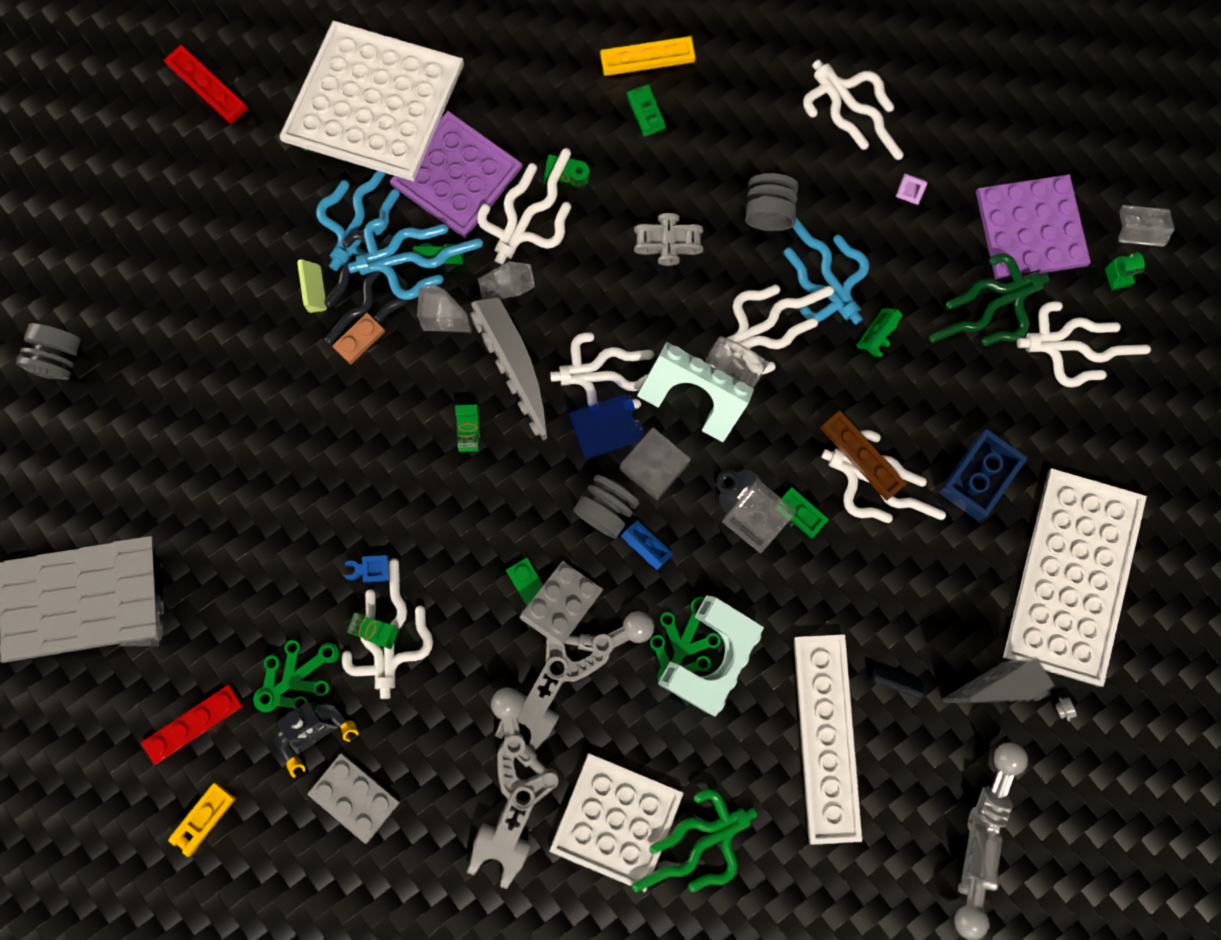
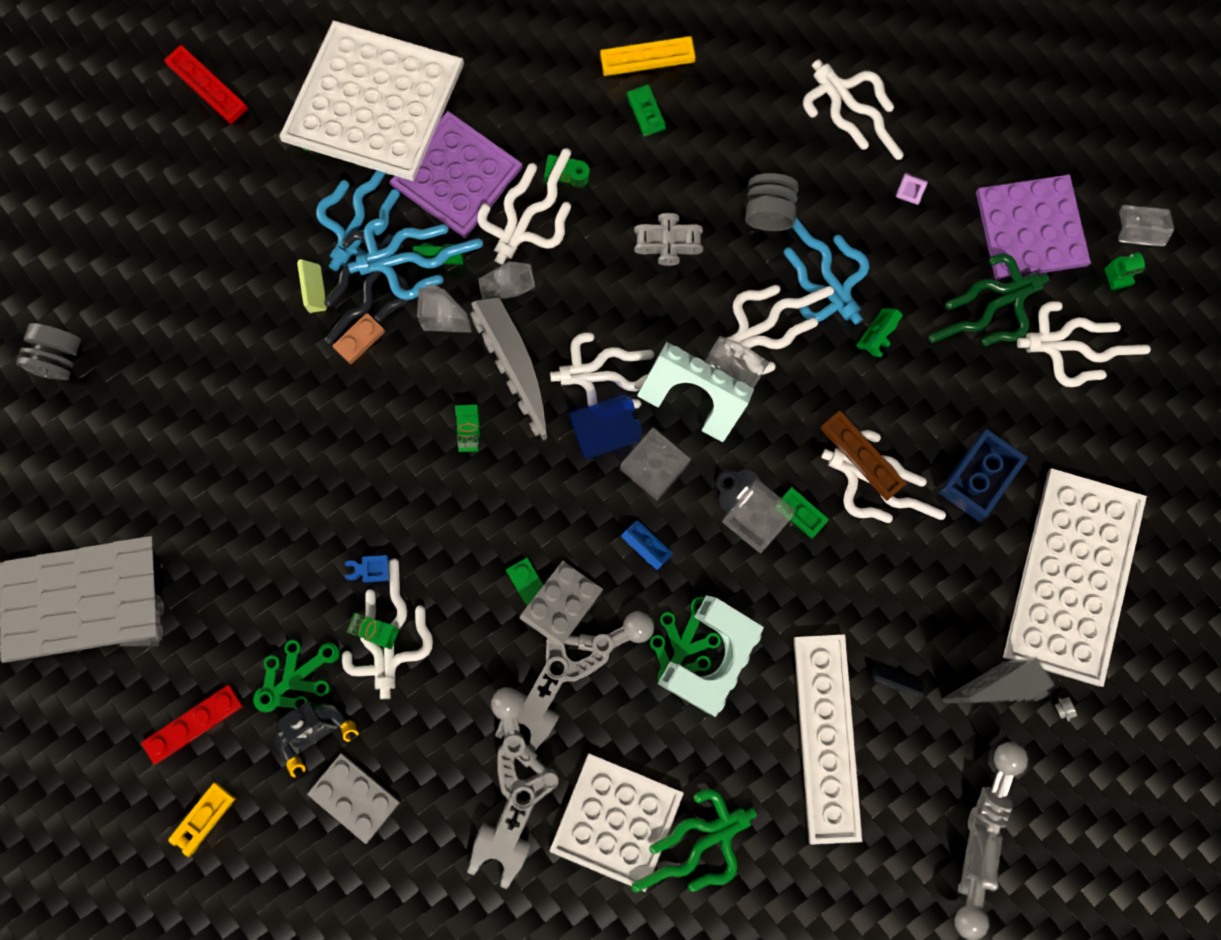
dark grey wheel [573,475,639,539] -> none

